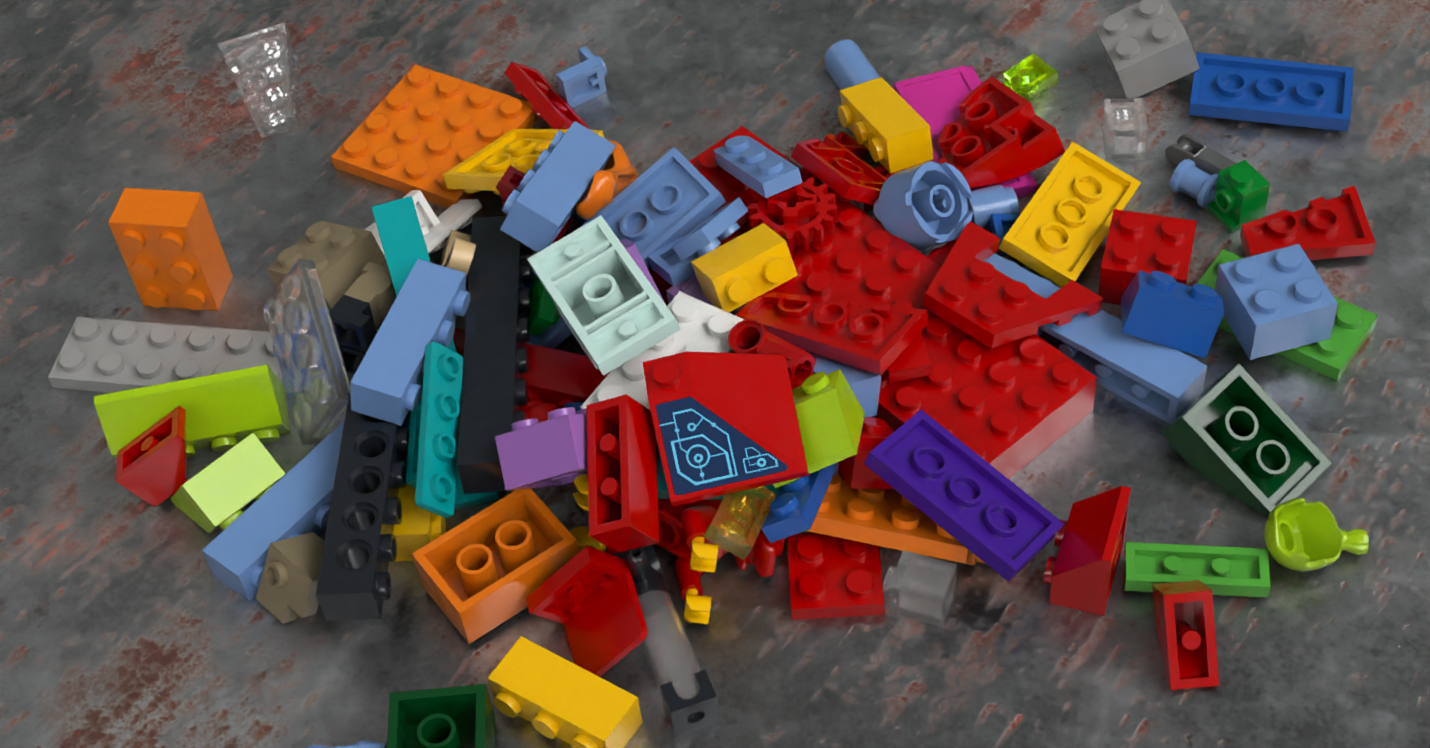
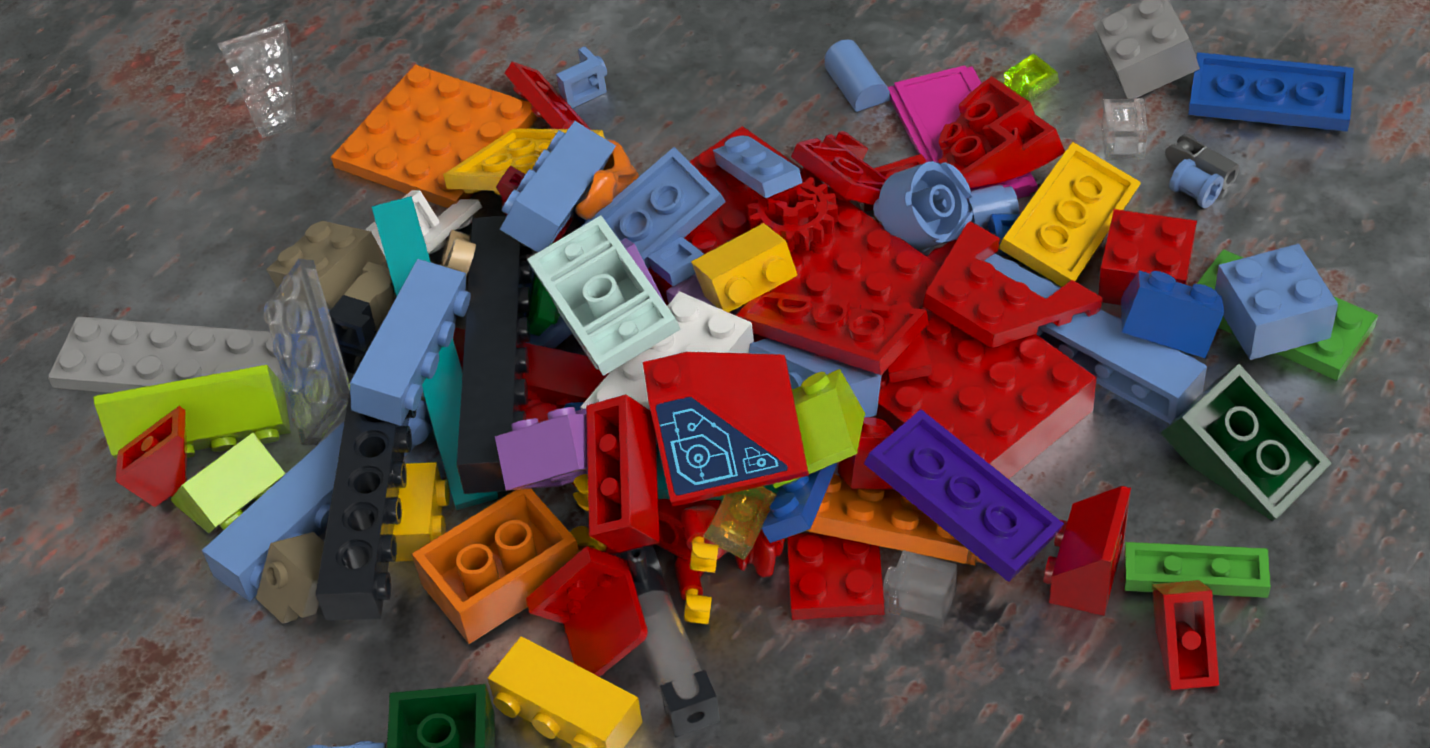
orange brick [108,188,233,311] -> none
teal bracket [405,341,463,518] -> none
medium blue plate [672,197,749,260] -> none
red piece [728,319,816,390] -> none
yellow brick [838,77,933,174] -> none
green brick [1207,160,1270,234] -> none
red wing [1240,185,1376,260] -> none
lime hair [1264,498,1369,572] -> none

